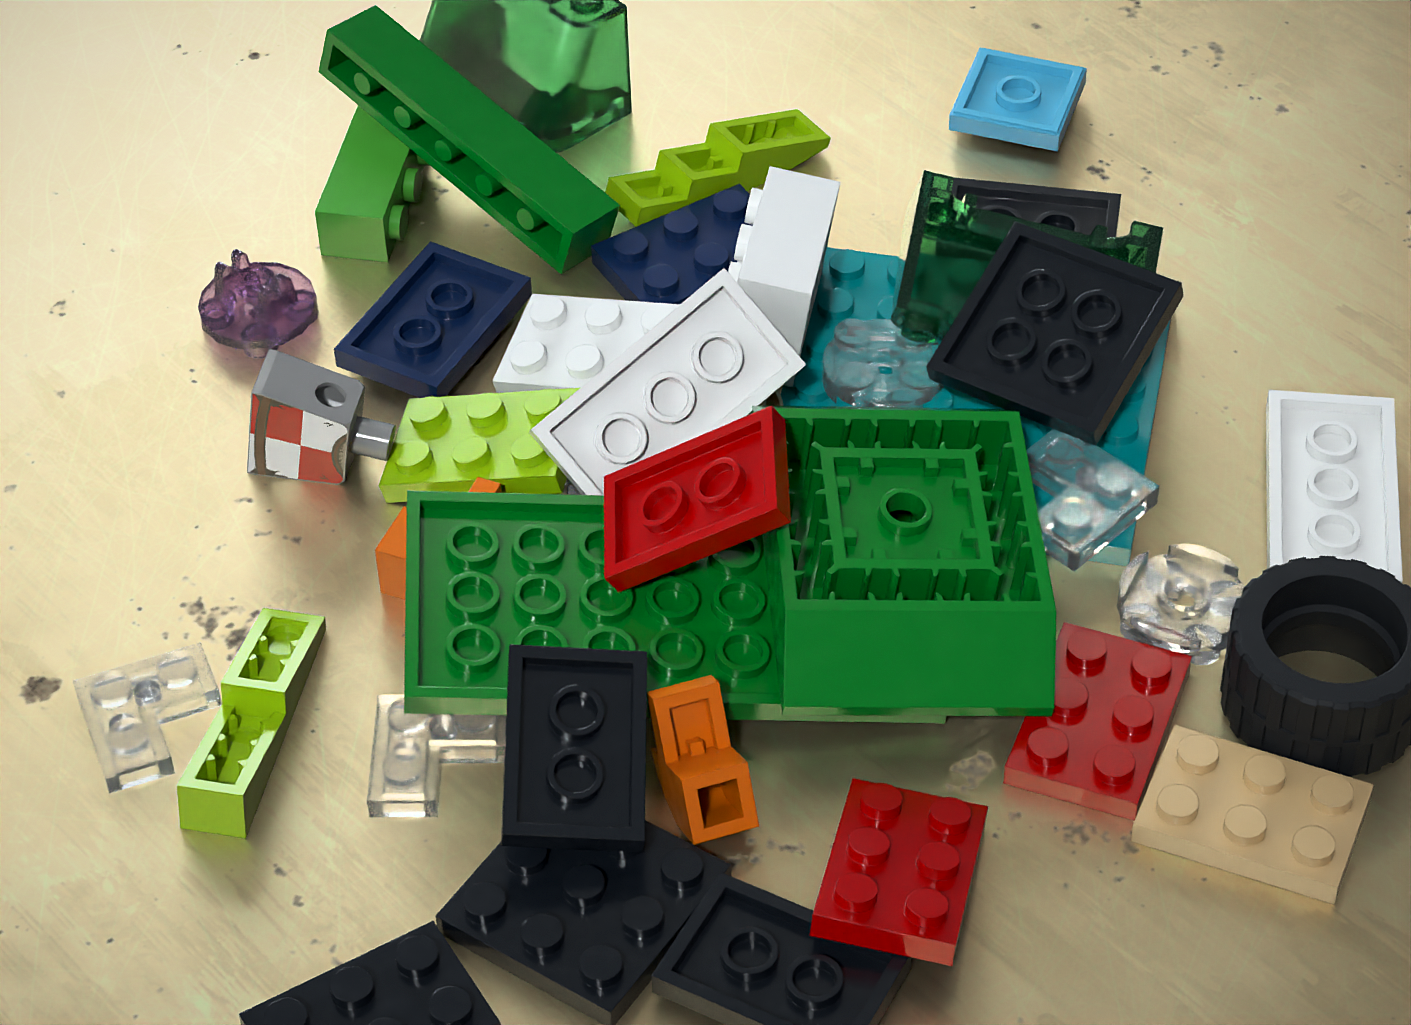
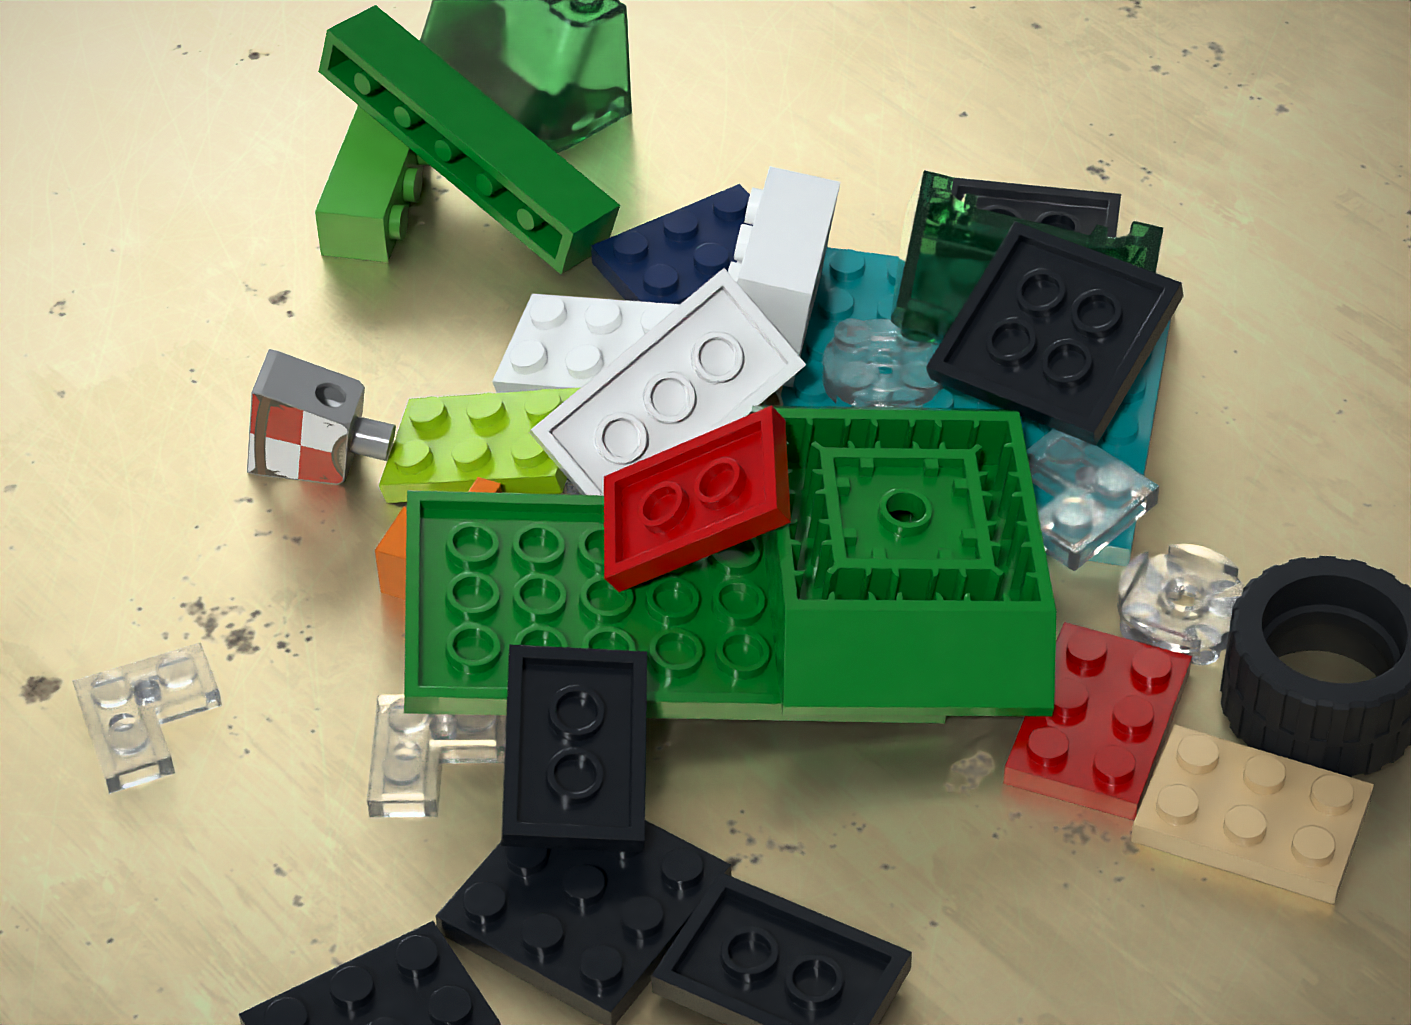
lime slope [177,608,326,839] -> none
clear purple plate [198,249,319,359] -> none
dark blue plate [334,241,532,398] -> none
lime slope [605,109,831,227] -> none
orange brick [647,675,759,845] -> none
red plate [810,778,988,966] -> none
medium azure plate [949,48,1087,152] -> none
white plate [1266,390,1403,583] -> none

